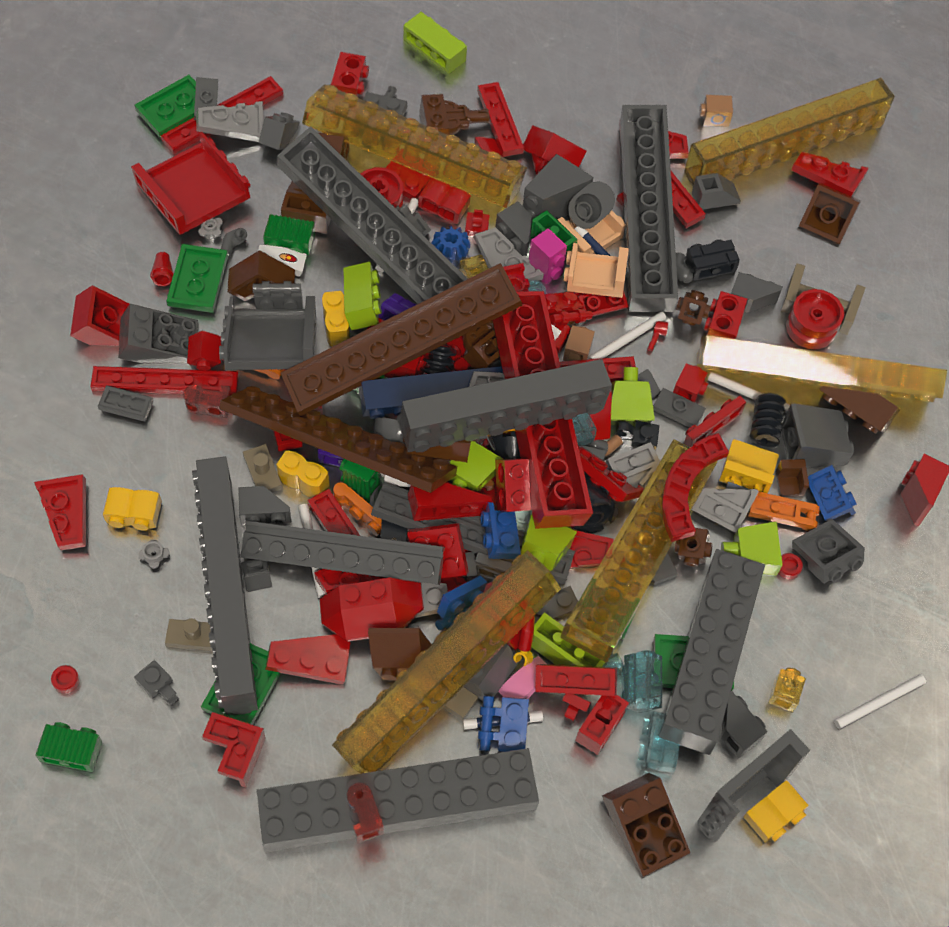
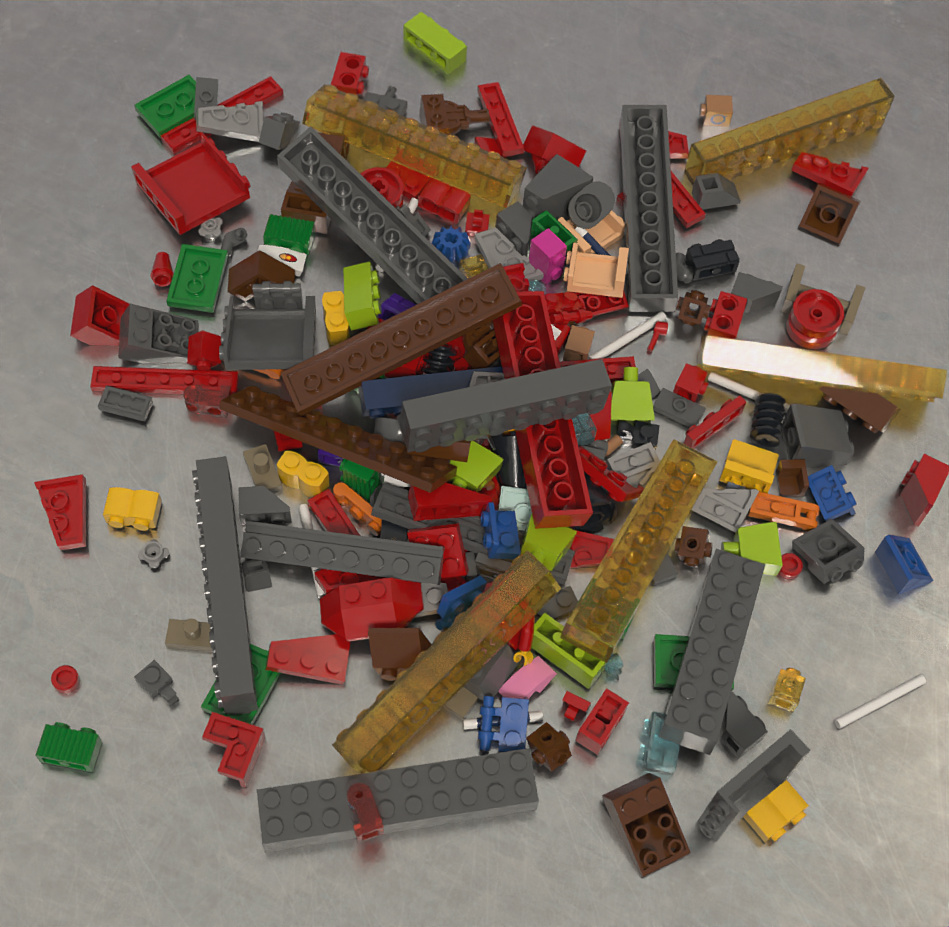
red brick [495,458,531,512] -> none
red plate [535,664,617,696] -> none
clear light blue brick [621,650,662,713] -> none
red tile [662,433,729,542] -> none
none -> reddish brown brick [526,722,572,772]
none -> blue slope [875,535,933,595]

